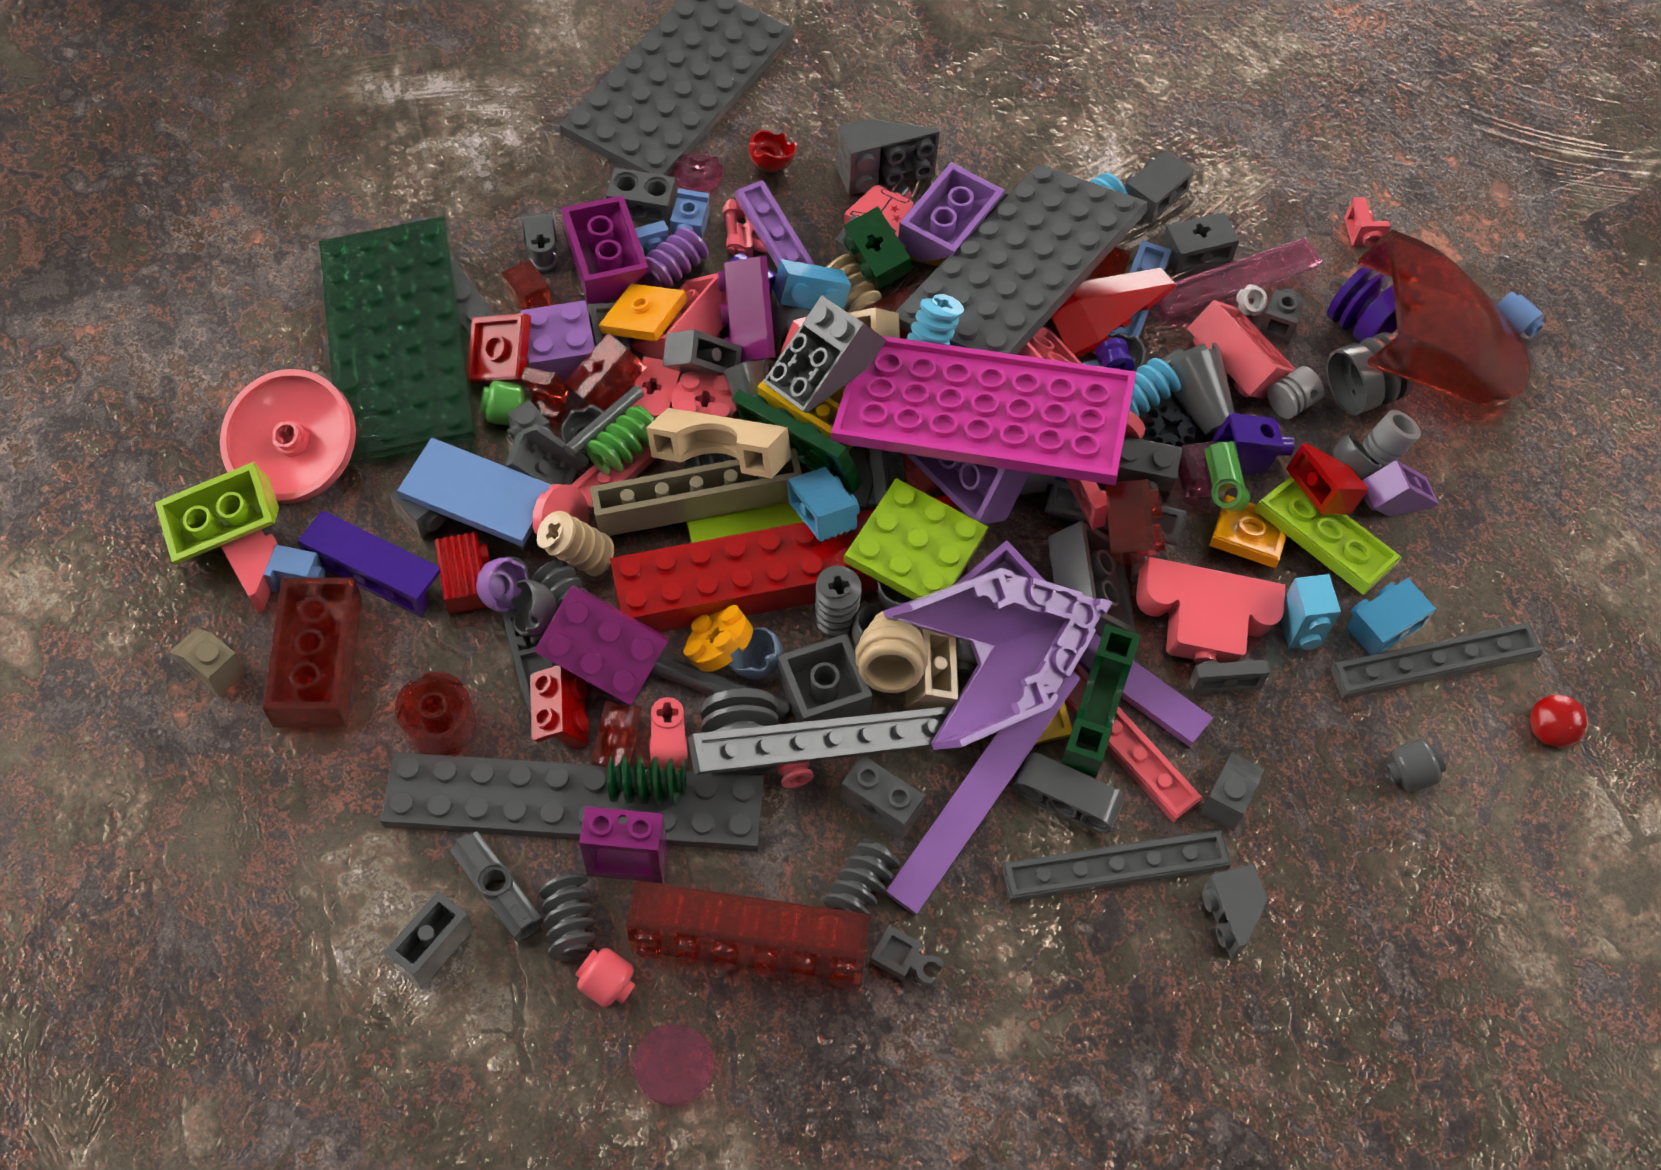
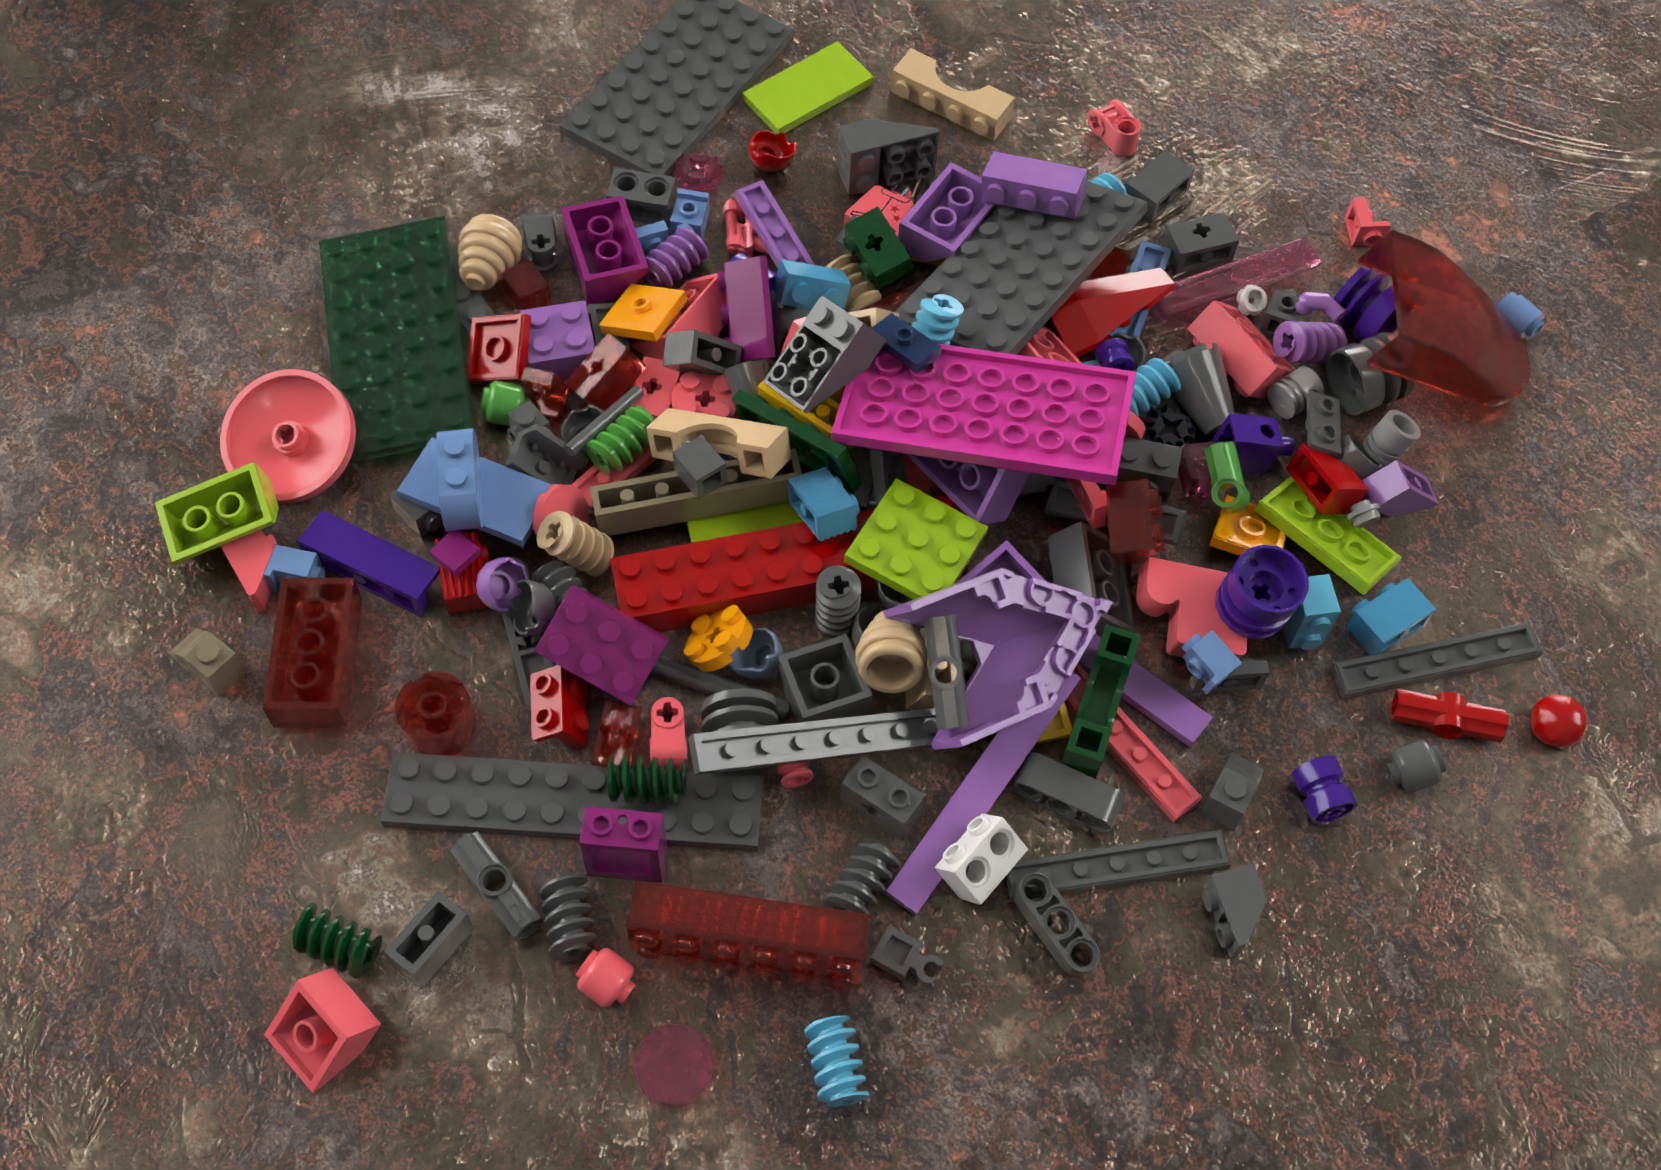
none -> coral slope [264,967,381,1093]
none -> dark green piece [292,903,382,978]
none -> magenta tile [429,530,481,577]
none -> medium blue brick [436,428,483,531]
none -> tan piece [458,214,522,291]
none -> dark grey brick [672,435,728,500]
none -> lime tile [743,41,874,134]
none -> medium azure piece [805,1015,870,1107]
none -> dark blue plate [871,313,942,373]
none -> tan arch [891,49,1015,141]
none -> dark grey piece [923,614,970,730]
none -> white brick [934,813,1028,905]
none -> medium lavender brick [982,151,1087,219]
none -> dark grey beam [1013,872,1100,977]
none -> coral piece [1087,99,1141,157]
none -> medium blue brick [1182,630,1242,695]
none -> dark purple wheel [1216,544,1309,639]
none -> medium lavender piece [1273,321,1347,363]
none -> dark purple wheel [1291,755,1358,824]
none -> medium lavender arm [1295,292,1347,323]
none -> dark grey bracket [1305,391,1342,459]
none -> light grey plate [1346,500,1381,528]
none -> red piece [1390,689,1509,743]

